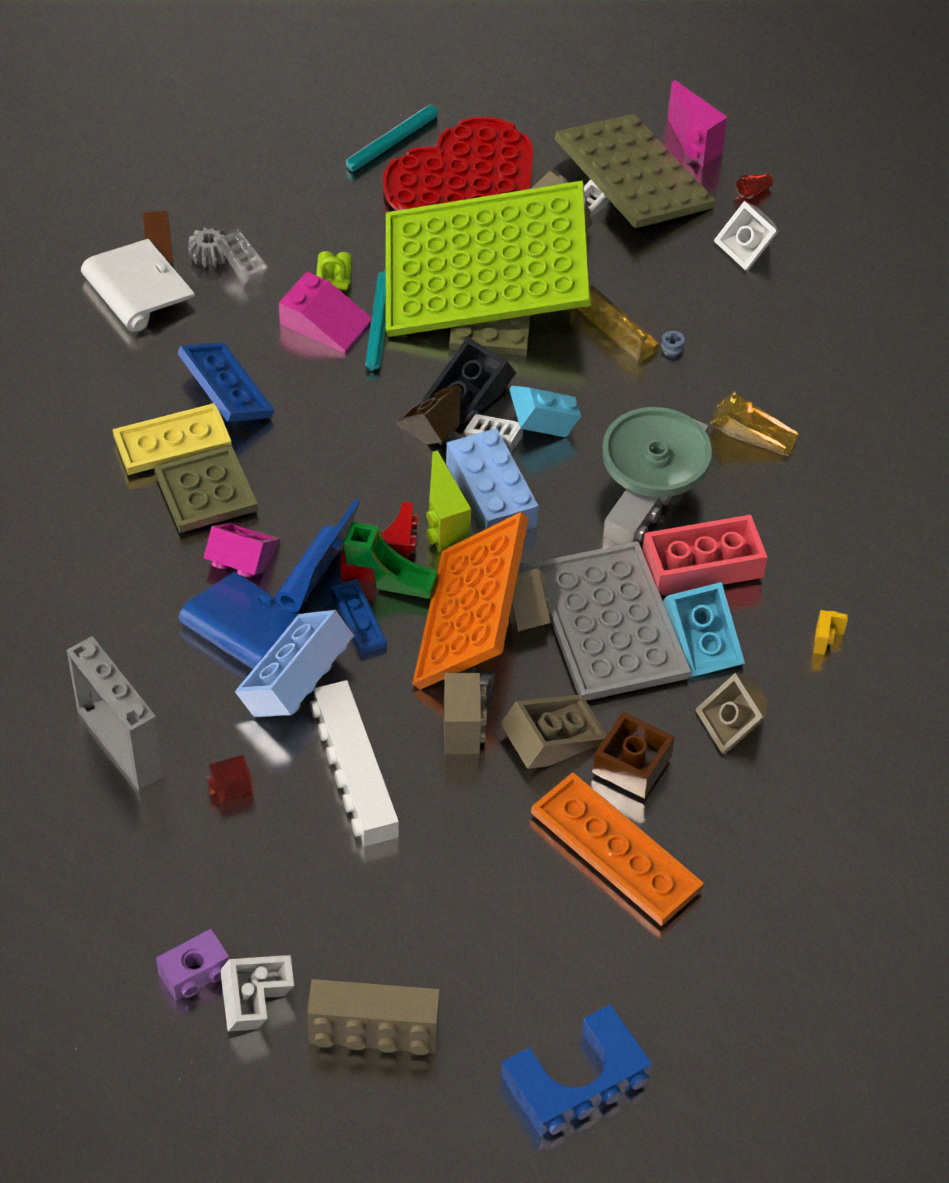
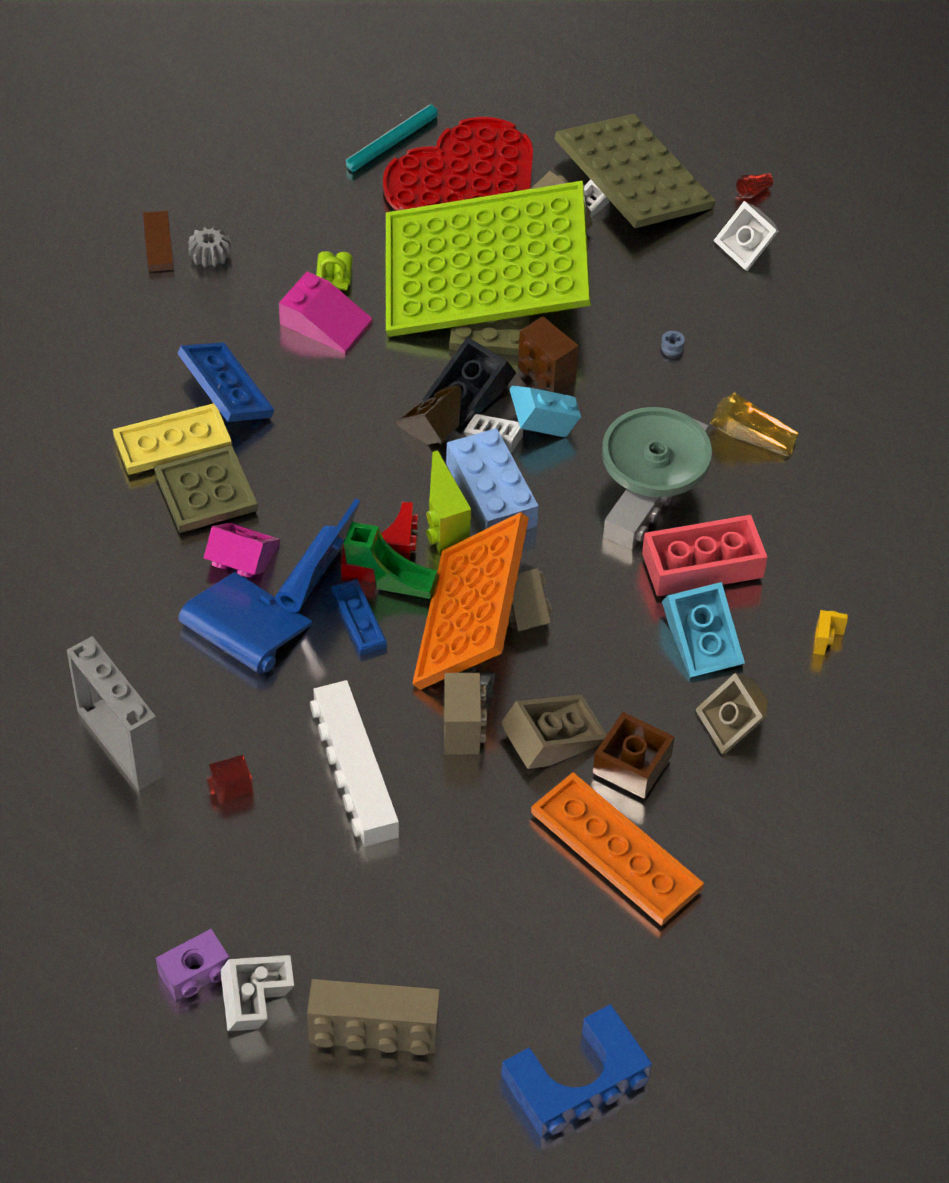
white door [81,239,195,332] -> none
clear slope [217,229,268,285] -> none
light blue brick [235,610,354,717] -> none
teal axle [365,271,386,371] -> none
light grey plate [532,541,691,701] -> none
clear yellow fence [578,285,659,362] -> none
dark pink slope [668,80,728,167] -> none
none -> reddish brown brick [518,316,579,393]

